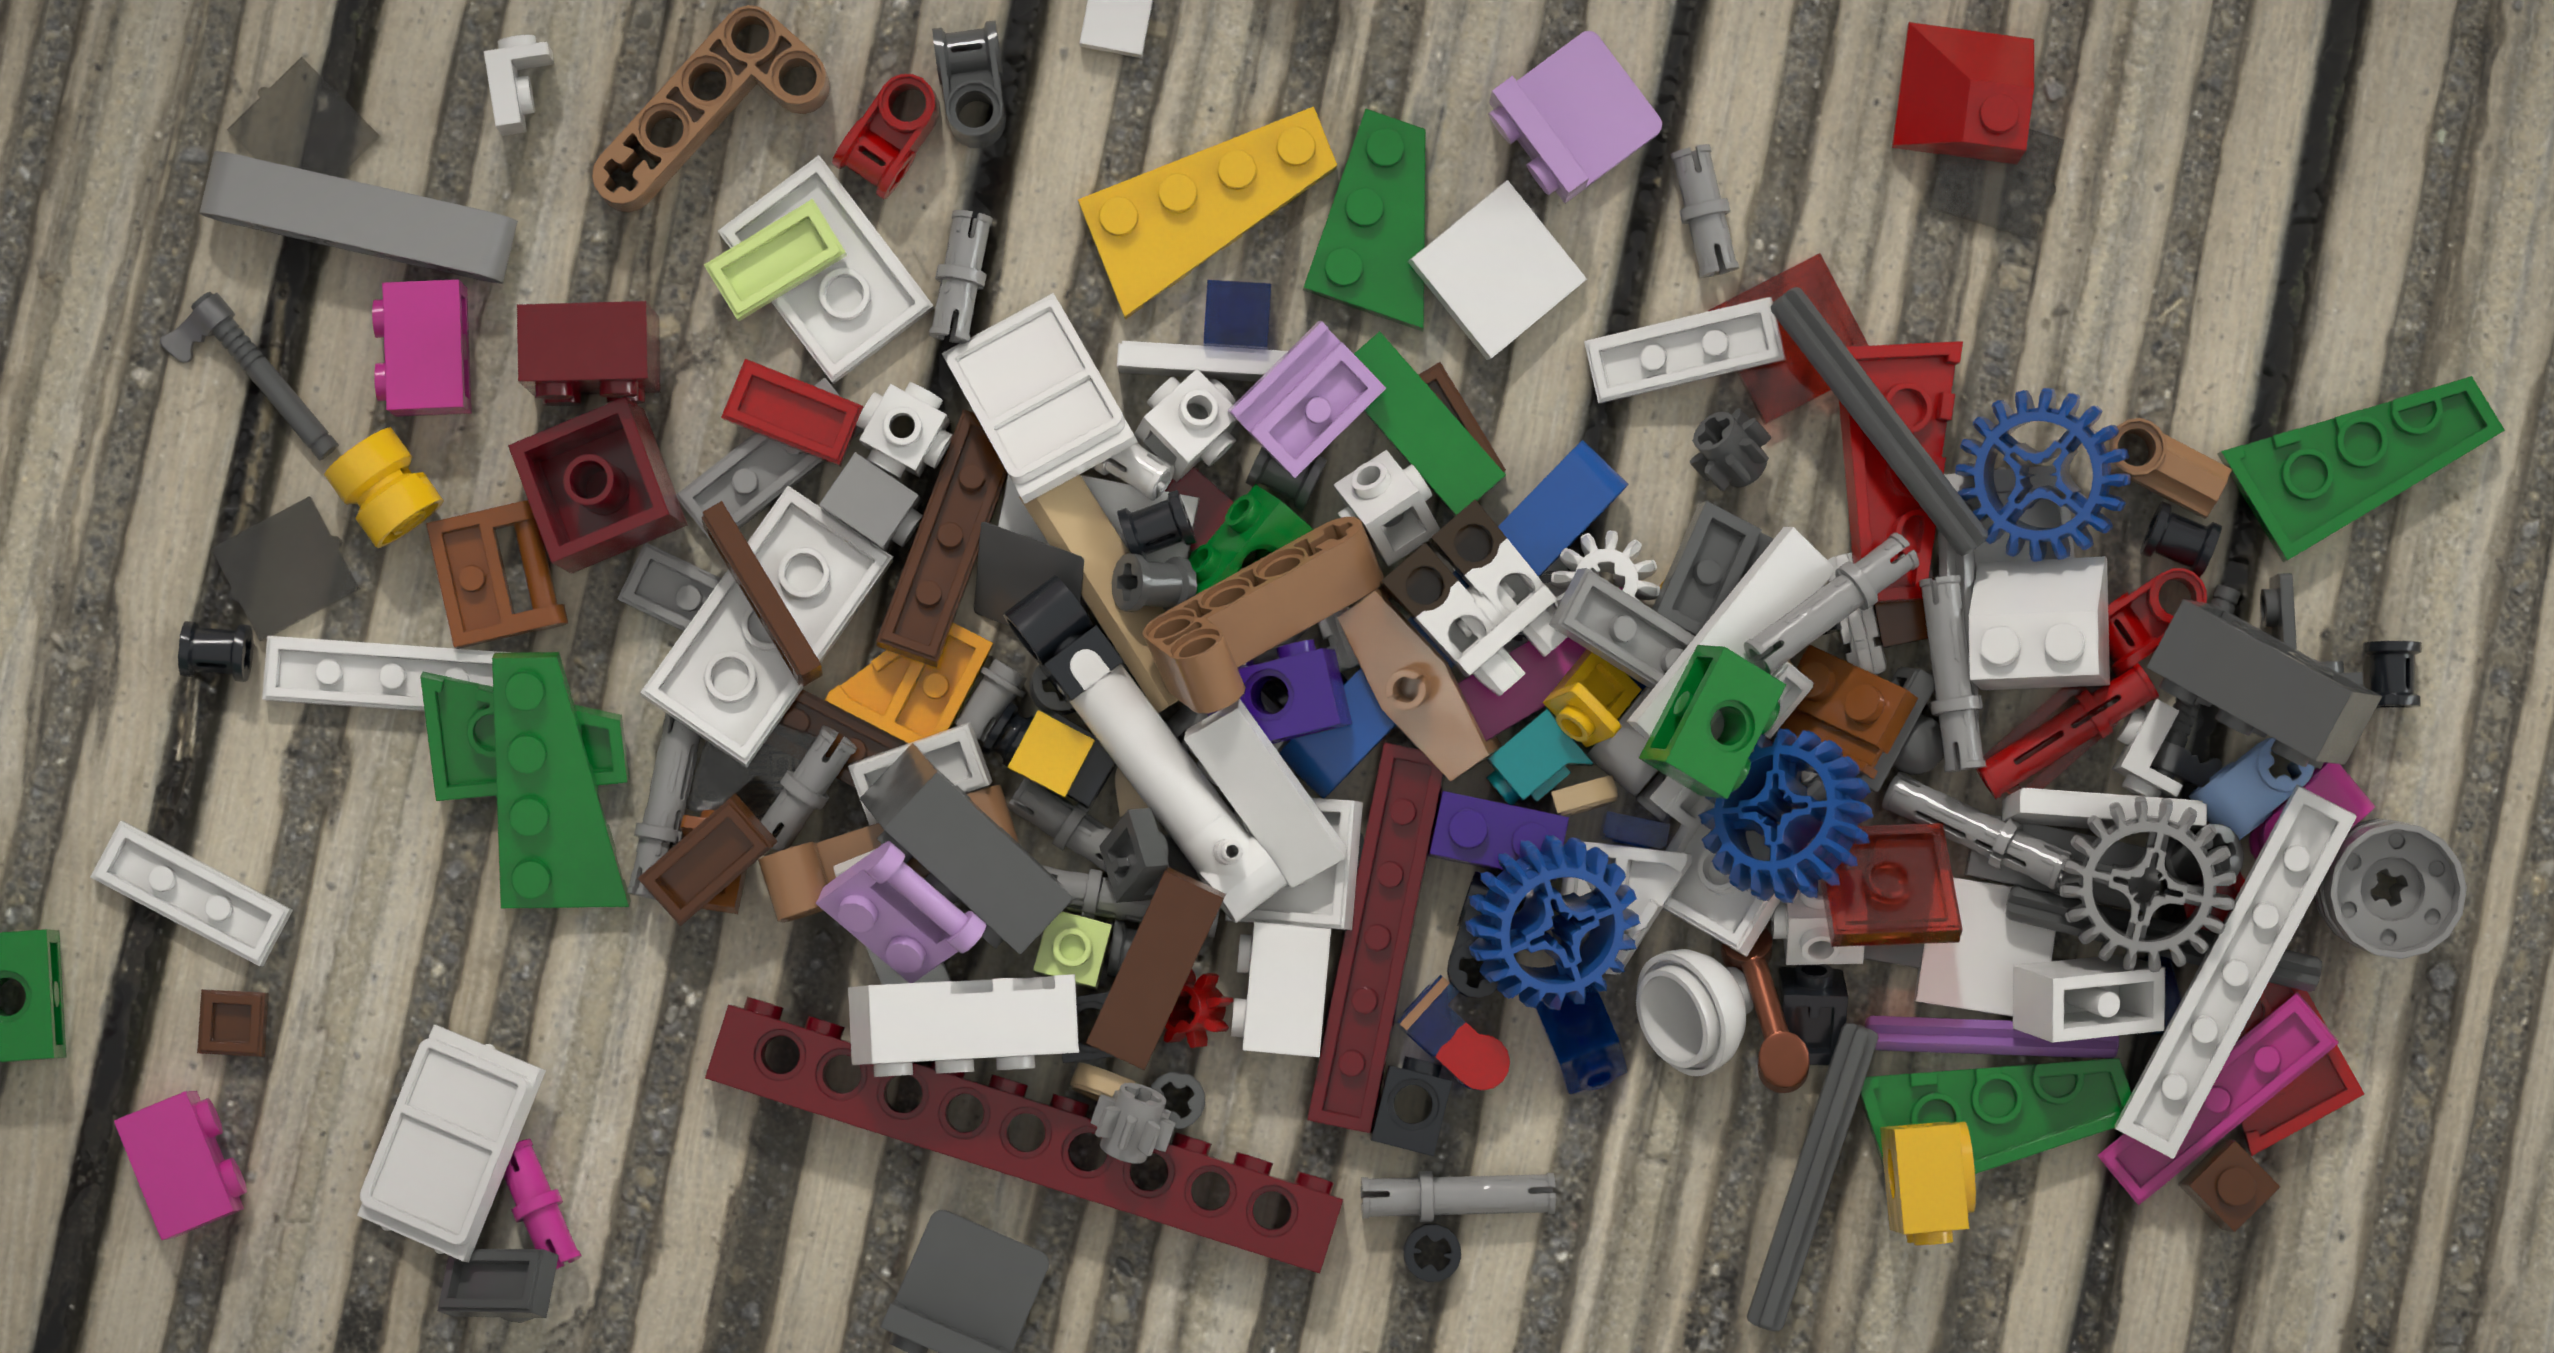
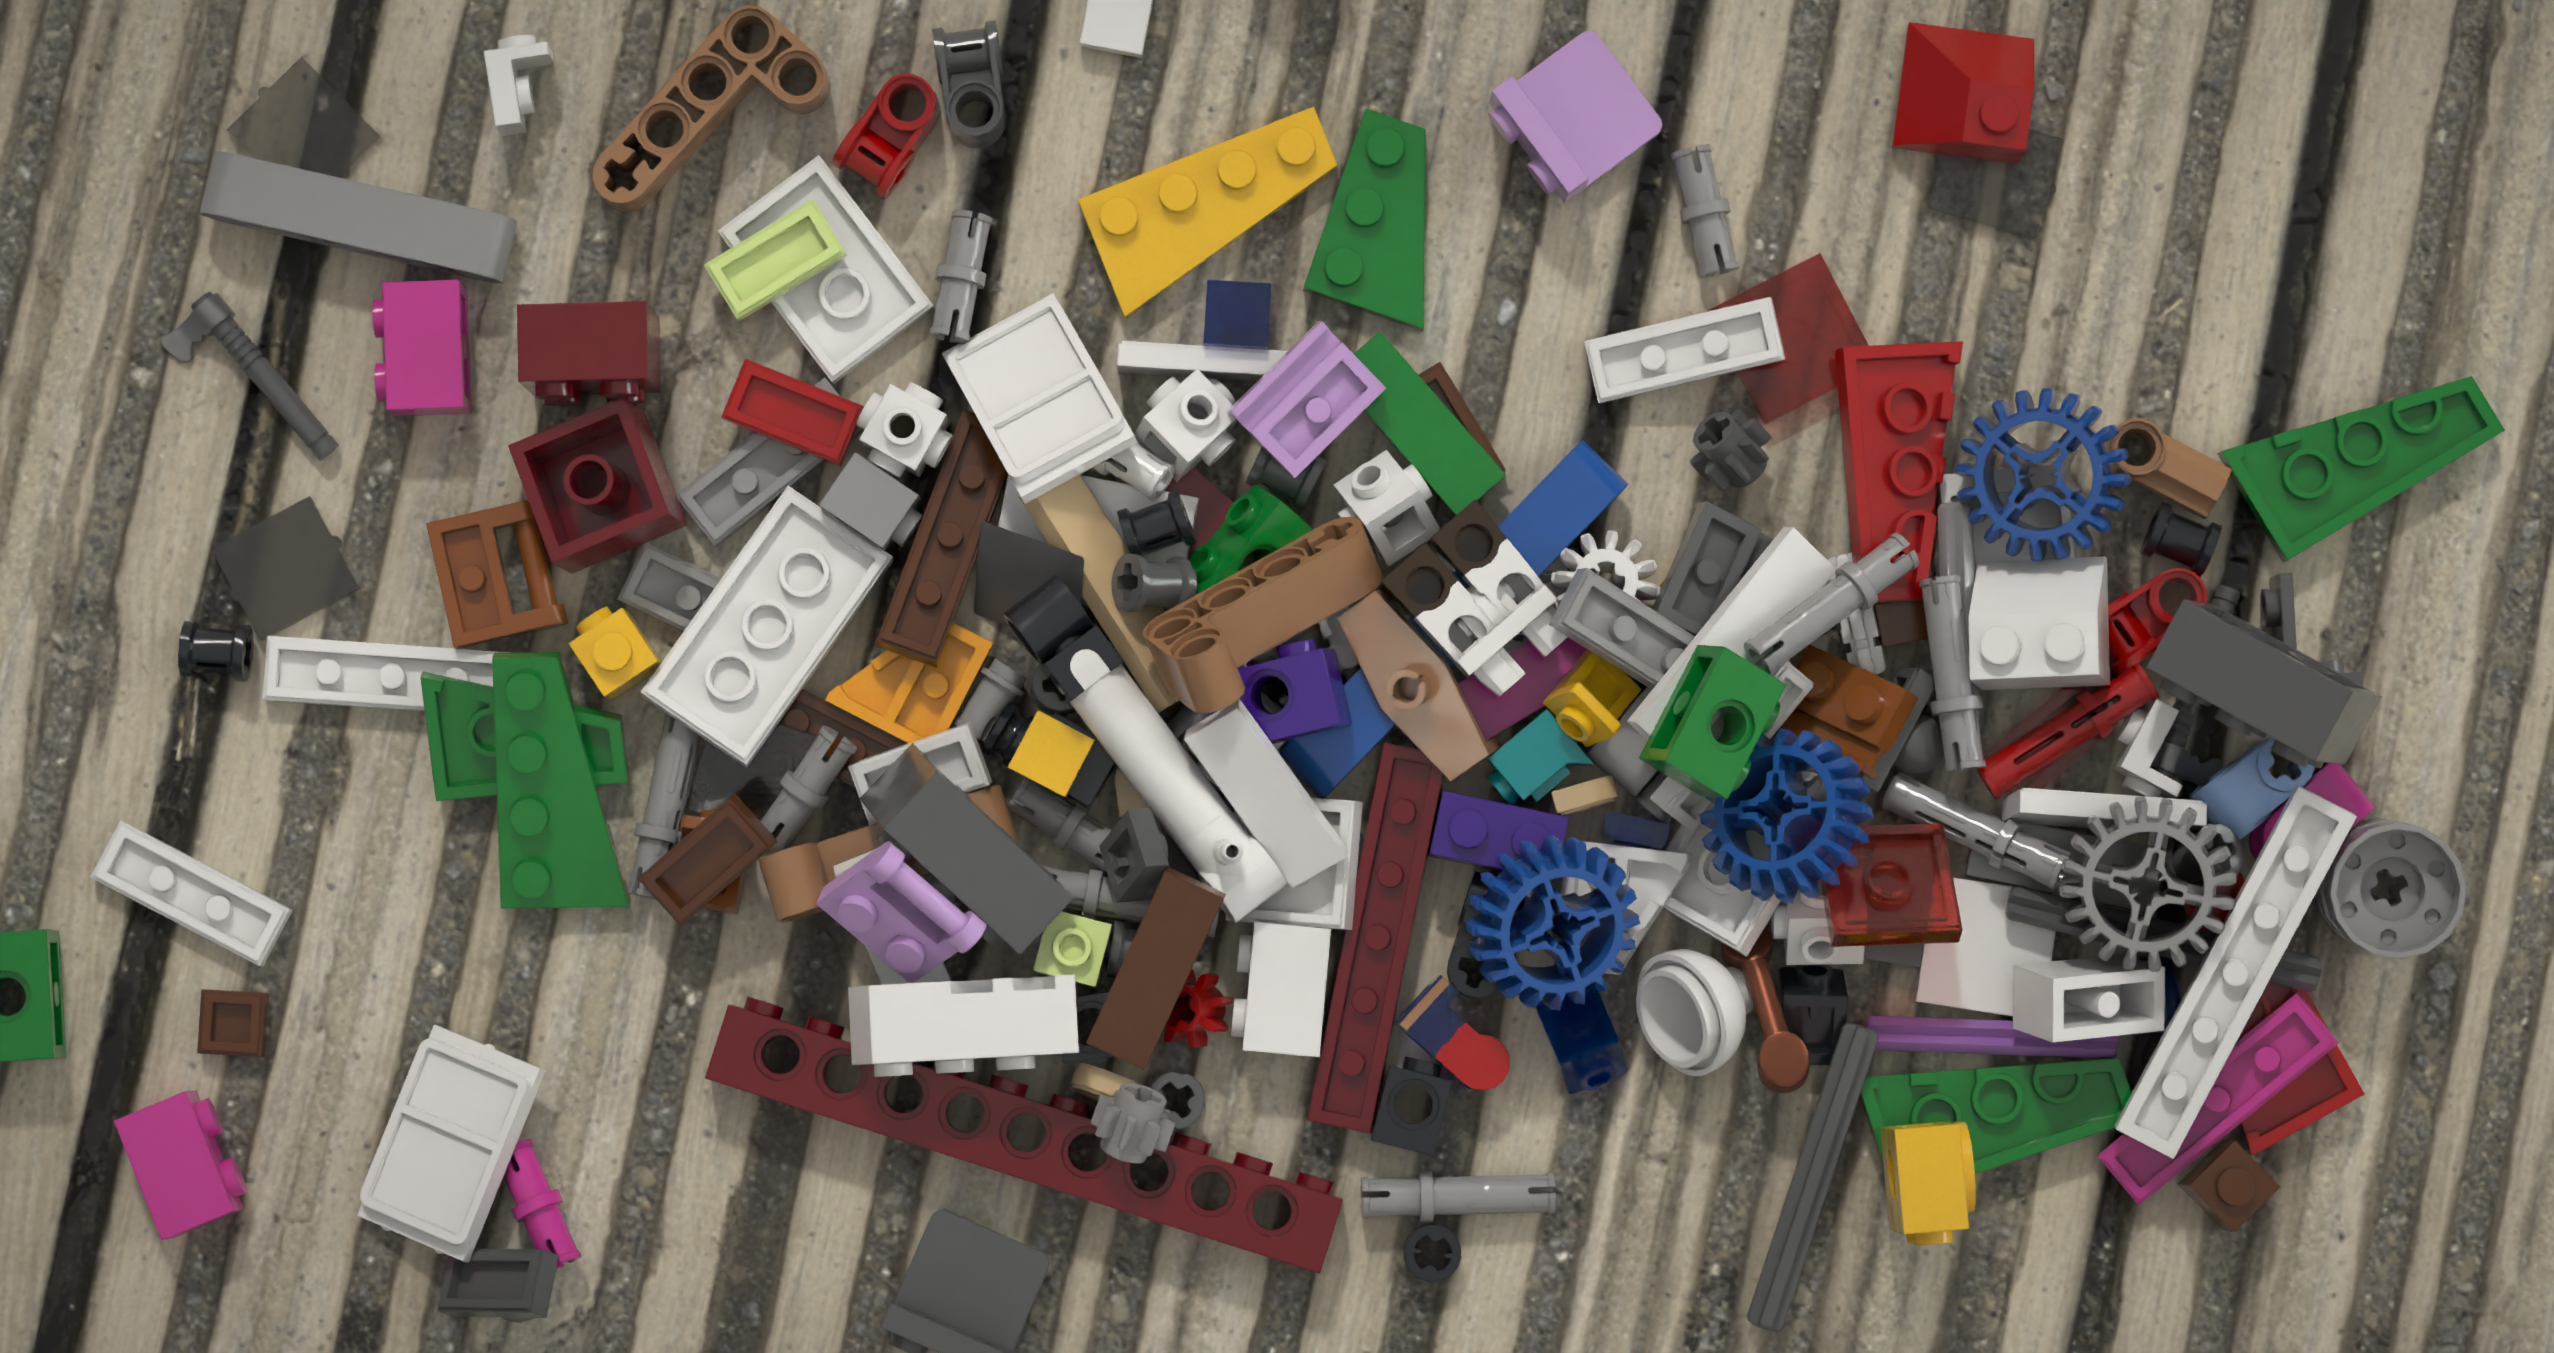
yellow wheel [324,427,444,548] -> none
reddish brown tile [701,501,823,687] -> none
white tile [1407,180,1587,360] -> none
dark grey axle [1771,287,1988,556] -> none
black bush [2363,641,2422,708] -> none
none -> yellow brick [568,606,662,701]

